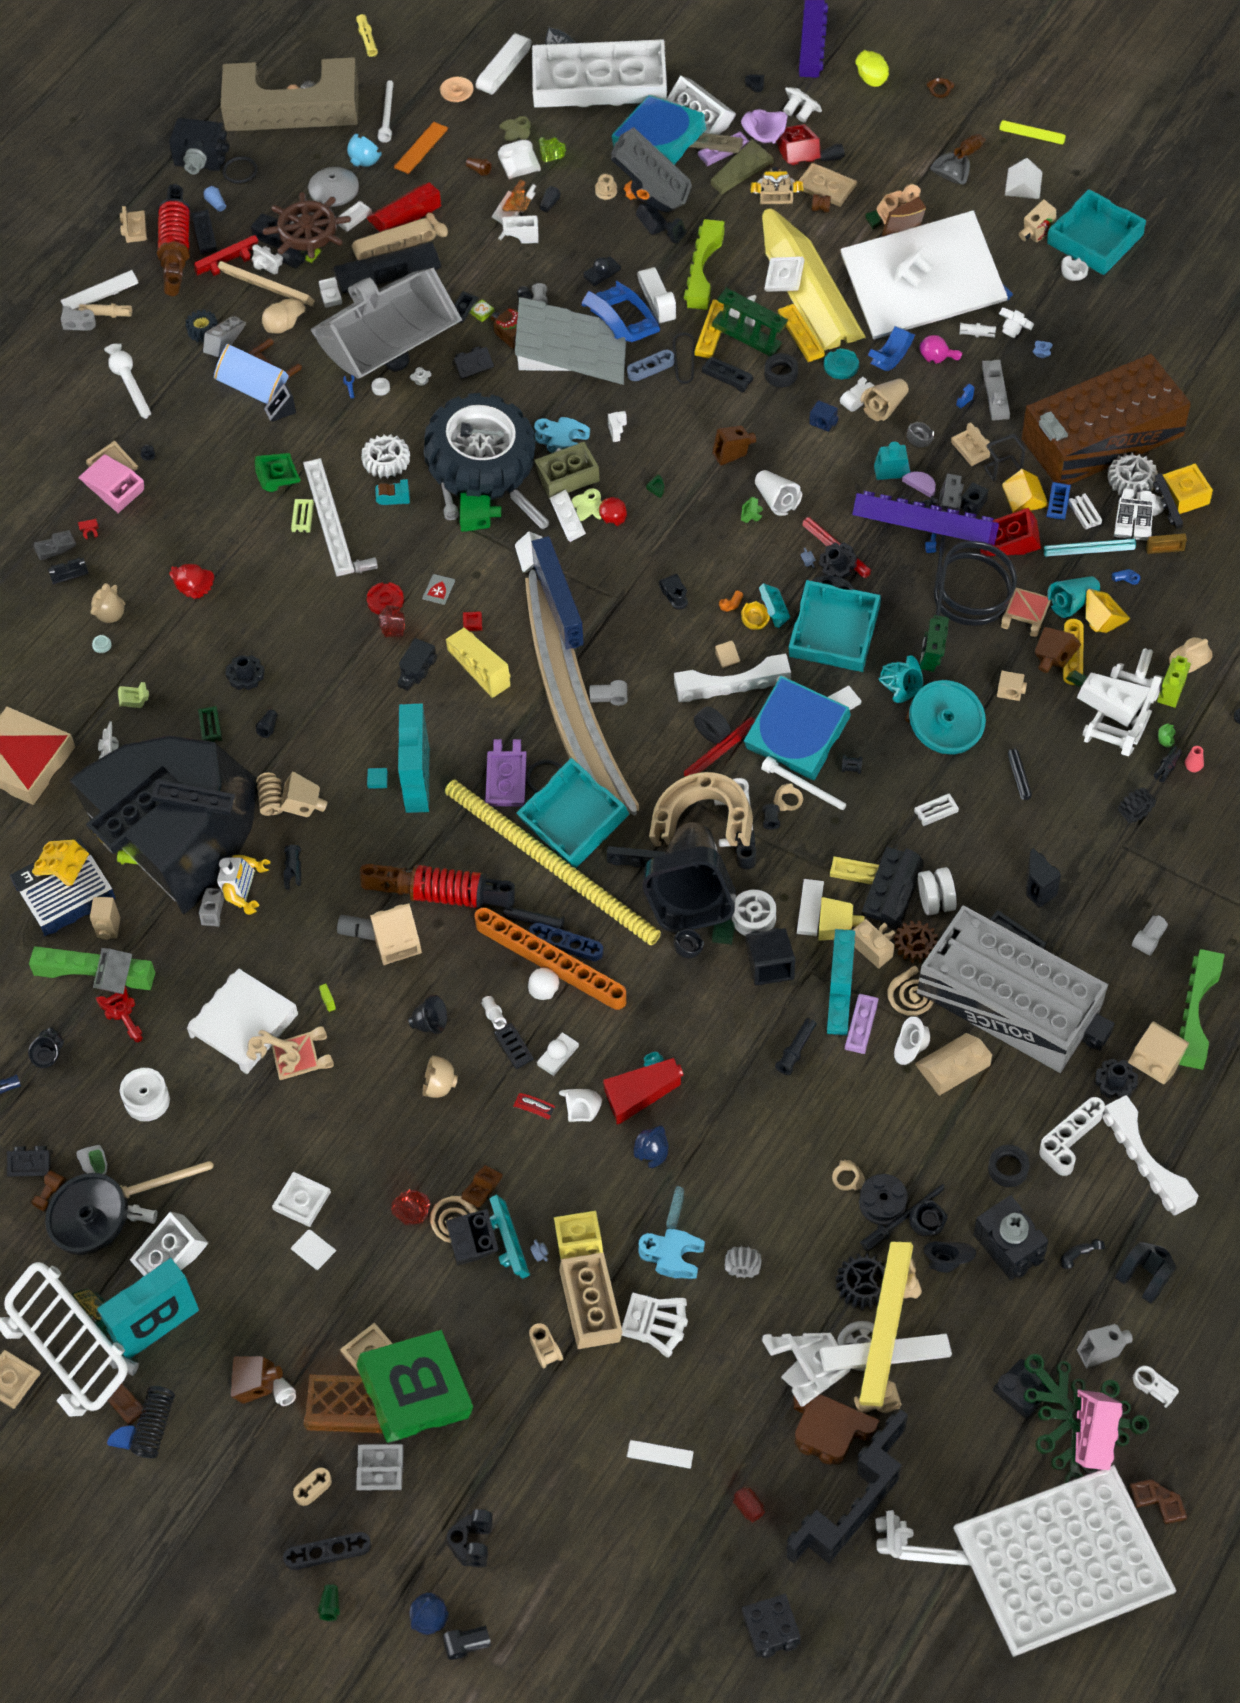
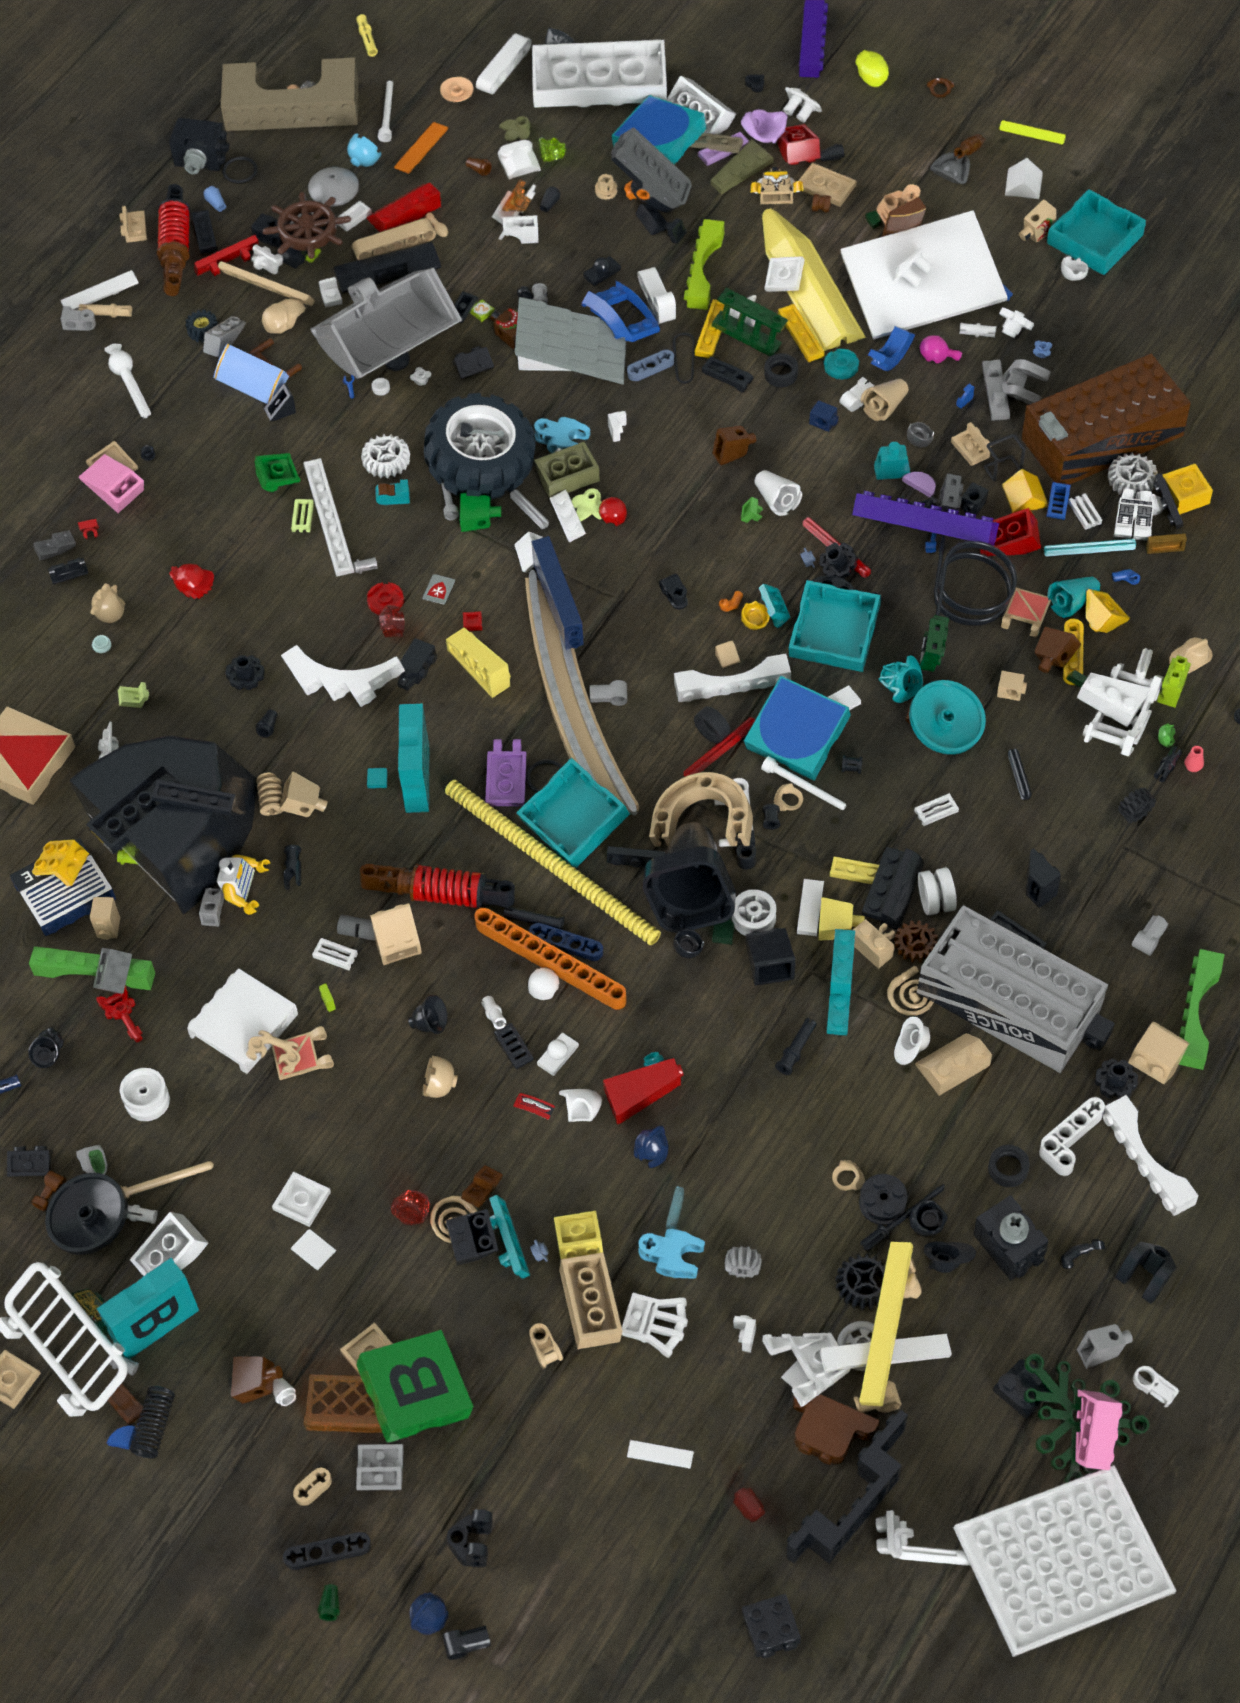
dark green tile [198,706,222,742] -> none
dark green tile [646,474,665,498] -> none
lavender tile [845,994,879,1054] -> none
reddish brown tile [1129,1479,1187,1524] -> none
none -> white arch [281,645,405,707]
none -> white tile [312,938,358,970]
none -> white bracket [734,1315,756,1352]
none -> light grey piece [1002,360,1051,405]

